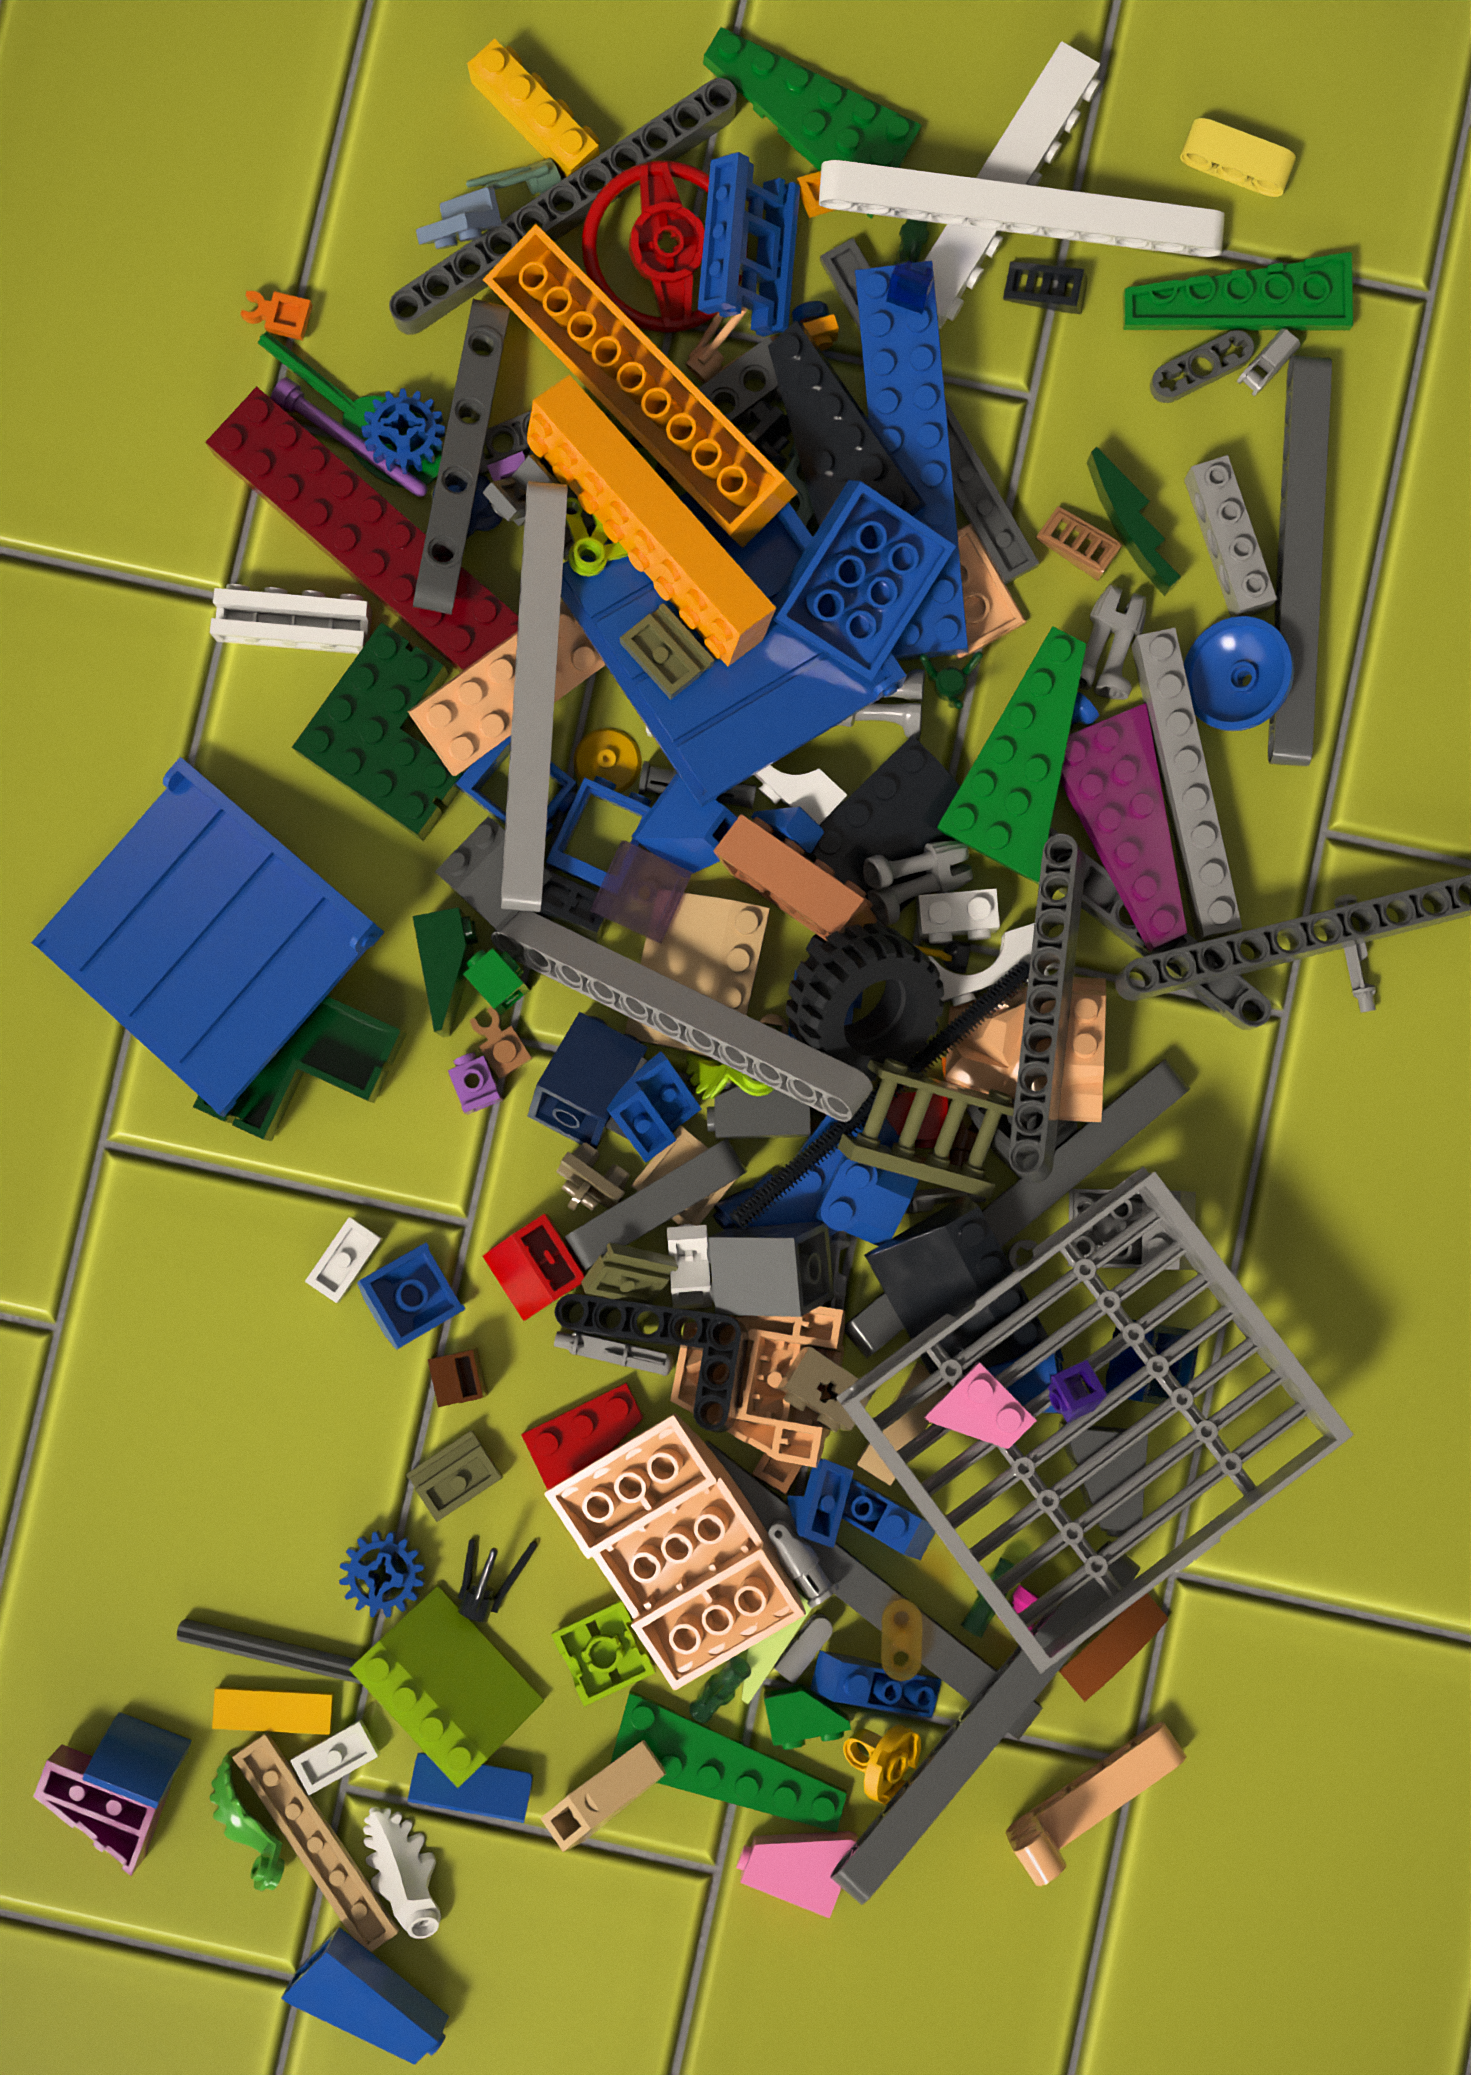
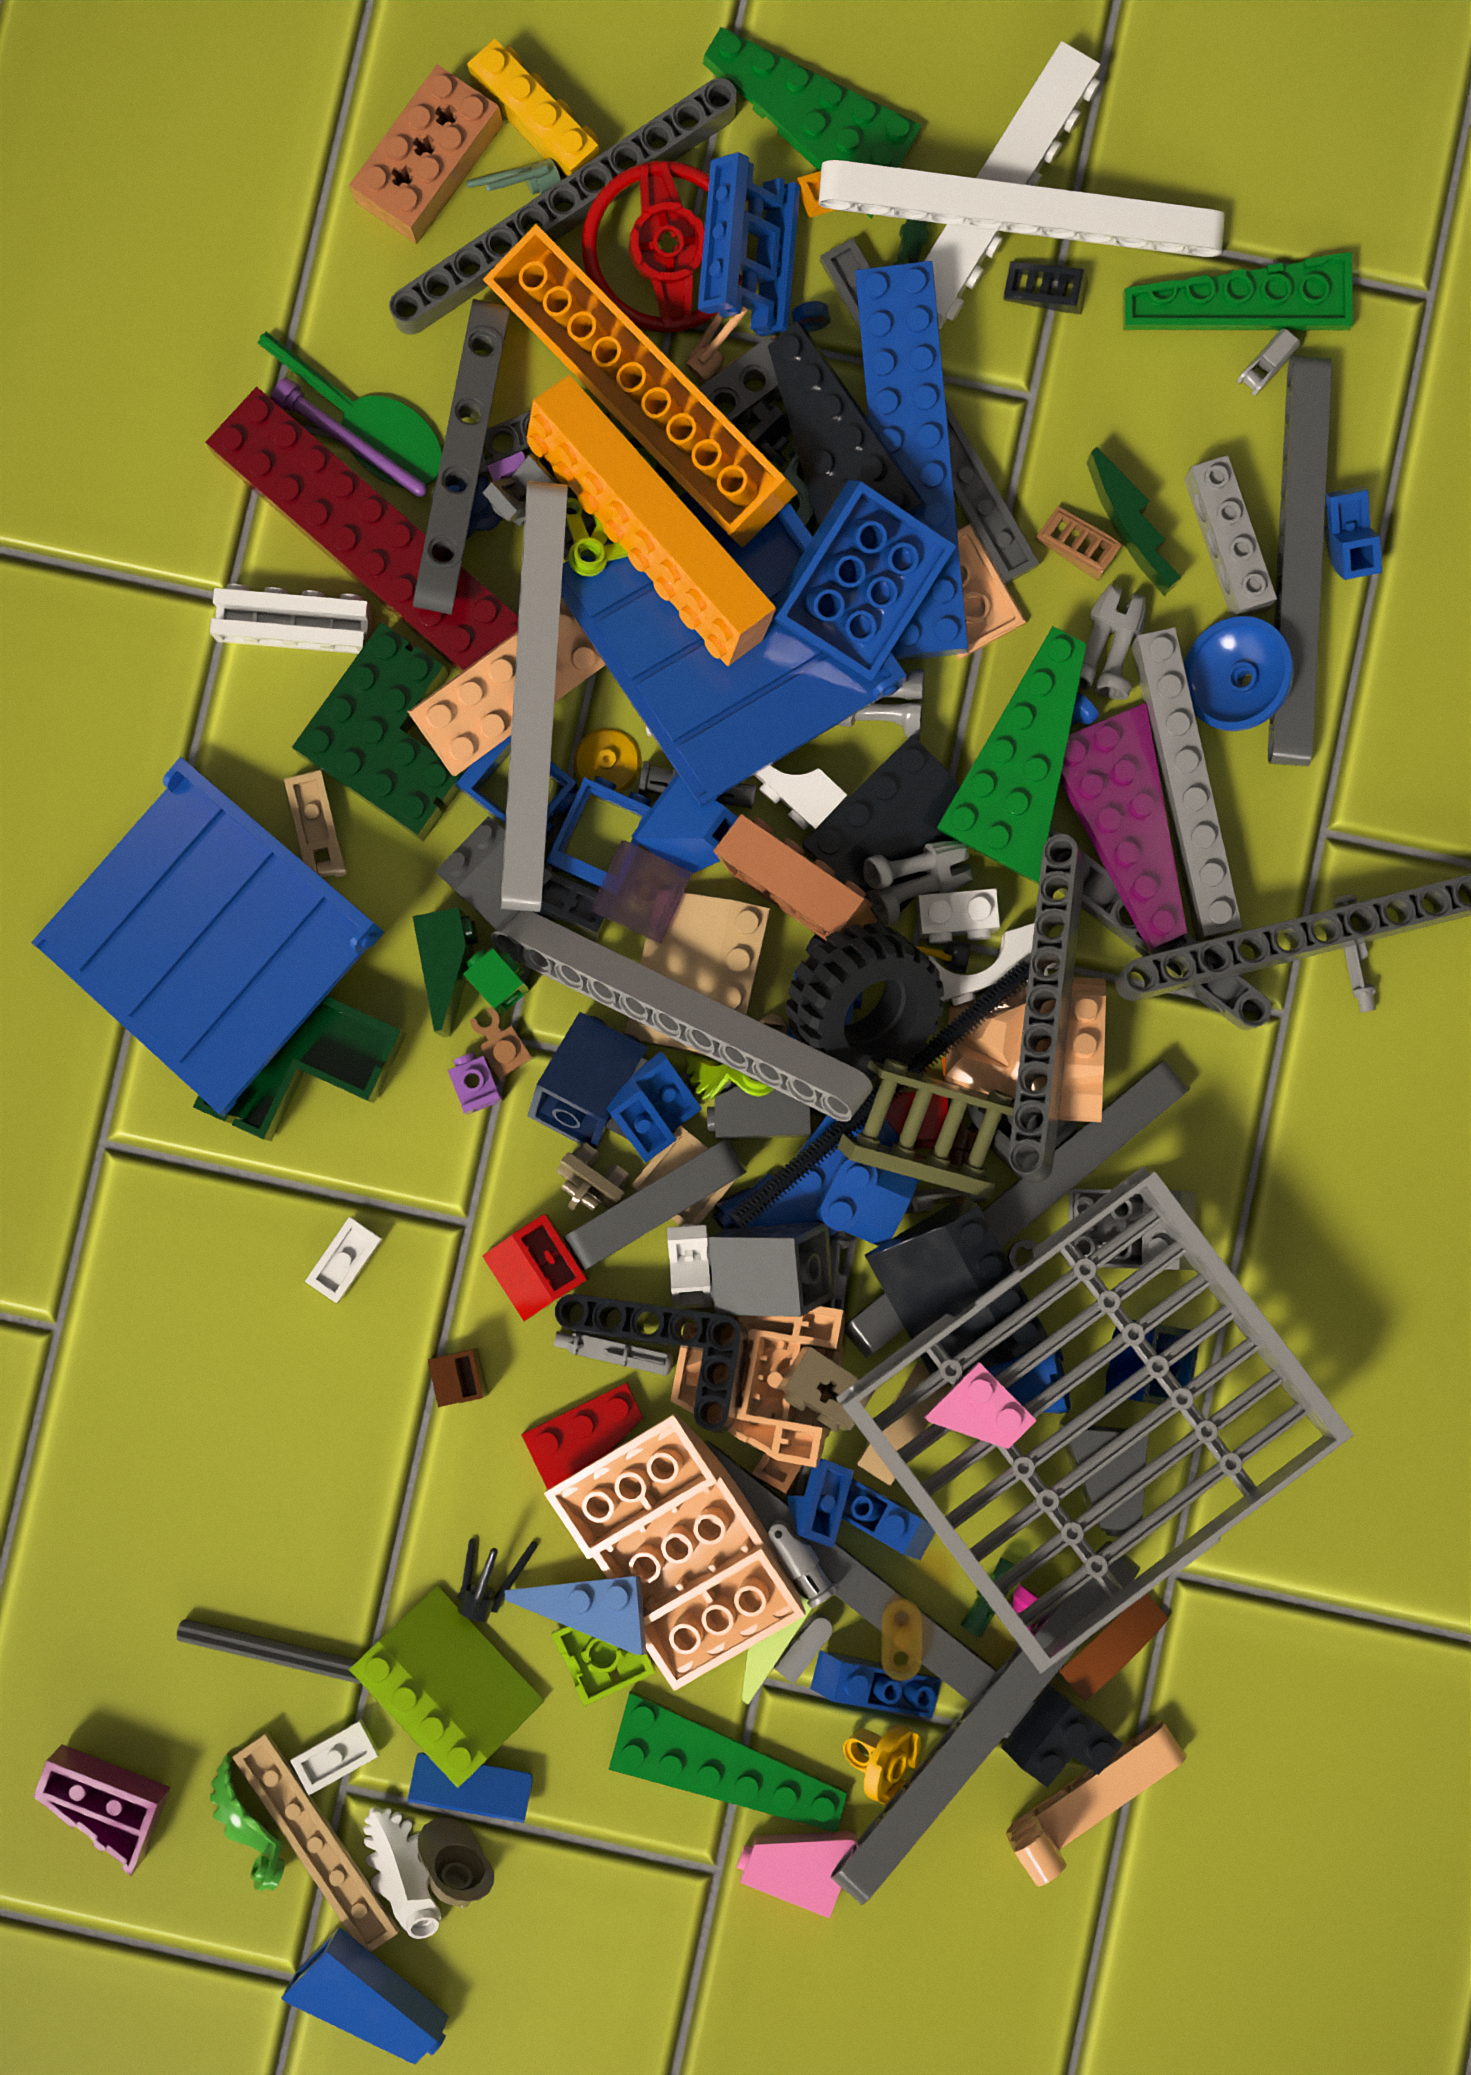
blue slope [82,1712,192,1809] -> none
yellow tile [212,1687,334,1735] -> none
orange plate [240,291,313,341] -> none
blue gear [339,1530,426,1618] -> none
blue slope [357,1242,465,1350] -> none
blue gear [362,388,446,474] -> none
olive plate [406,1430,503,1522] -> none
sand blue bracket [416,187,502,250] -> none
tan slope [540,1740,667,1852] -> none
olive plate [581,1242,679,1305] -> none
olive plate [620,603,715,700] -> none
clear green pin [689,1656,751,1723] -> none
blue slope [751,807,824,853] -> none
green slope [763,1684,851,1750] -> none
light orange plate [803,314,839,351] -> none
clear blue tile [886,260,934,314] -> none
dark green plant [920,651,983,709] -> none
dark purple brick [1048,1360,1107,1423] -> none
dark grey beam [1150,330,1254,403] -> none
light yellow beam [1180,118,1296,197] -> none
none -> tan plate [284,770,348,878]
none -> nougat brick [349,64,503,244]
none -> dark tan piece [417,1817,494,1909]
none -> medium blue wing [505,1576,647,1655]
none -> black brick [1001,1684,1123,1788]
none -> blue brick [1324,486,1382,580]

